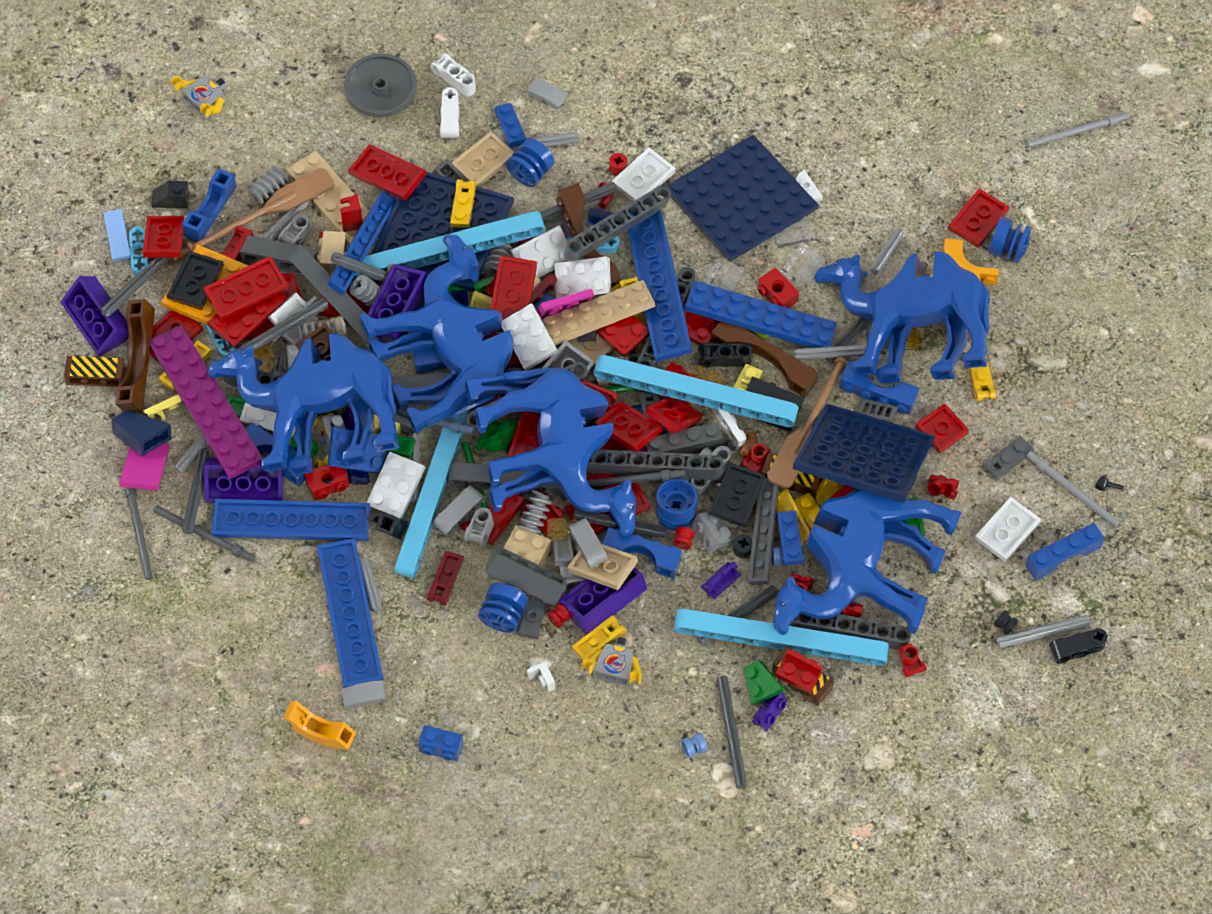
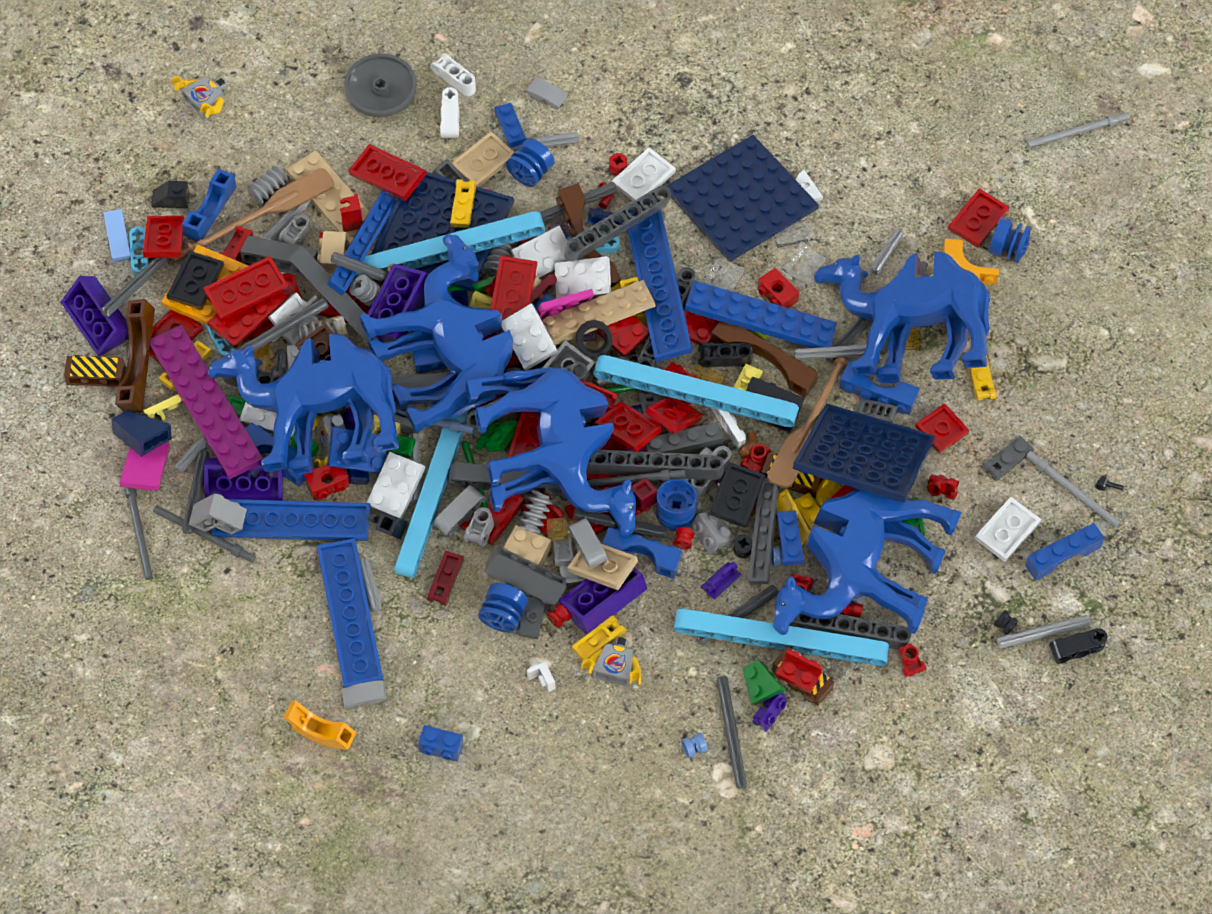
none -> light grey brick [189,494,247,535]
none -> black tyre [576,320,613,358]
none -> dark red brick [631,477,657,512]

